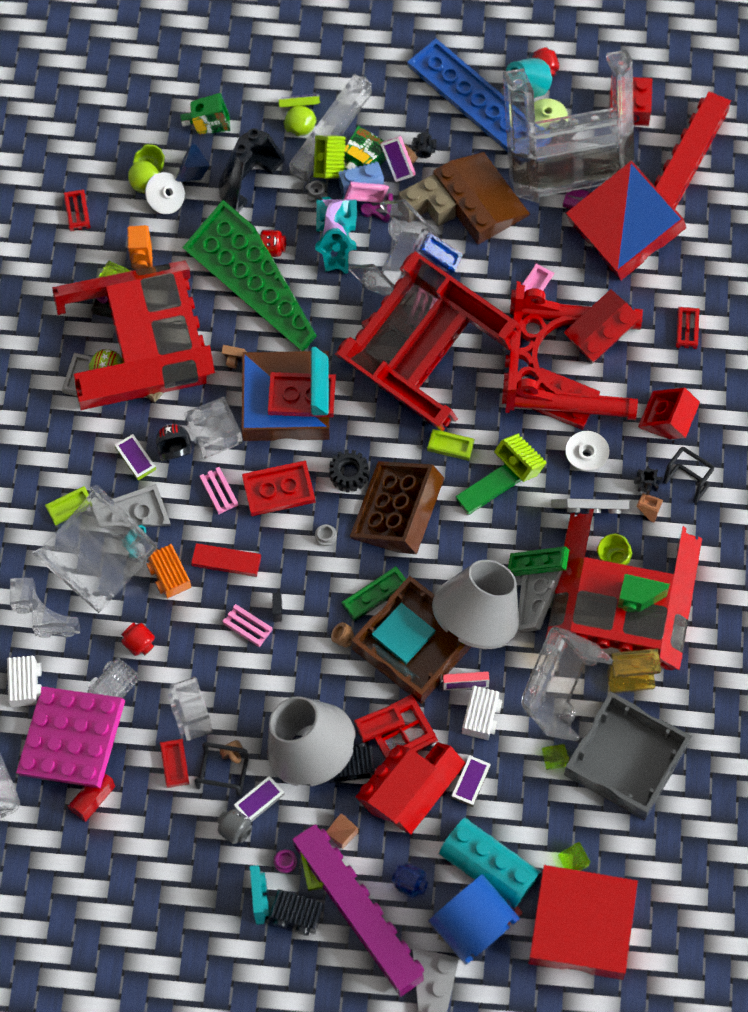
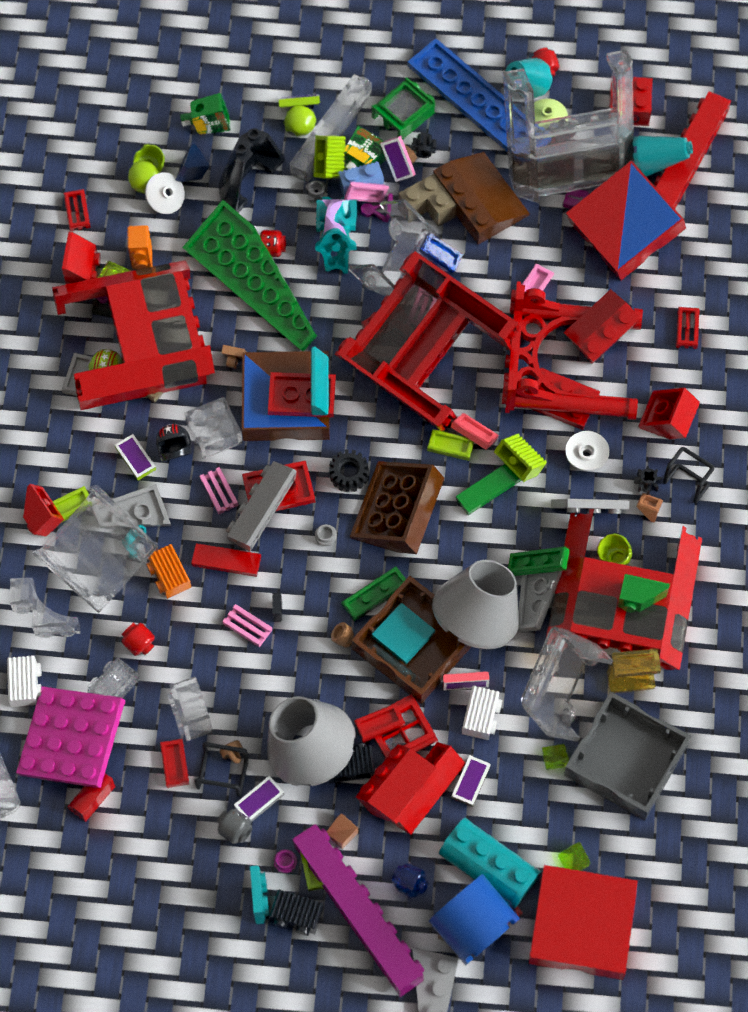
none -> red slope [23,484,64,537]
none -> slope [62,232,101,284]
none -> light grey slope [226,461,297,552]
none -> green window [372,77,435,140]
none -> coral tile [451,413,499,450]
none -> teal cone [633,135,693,177]

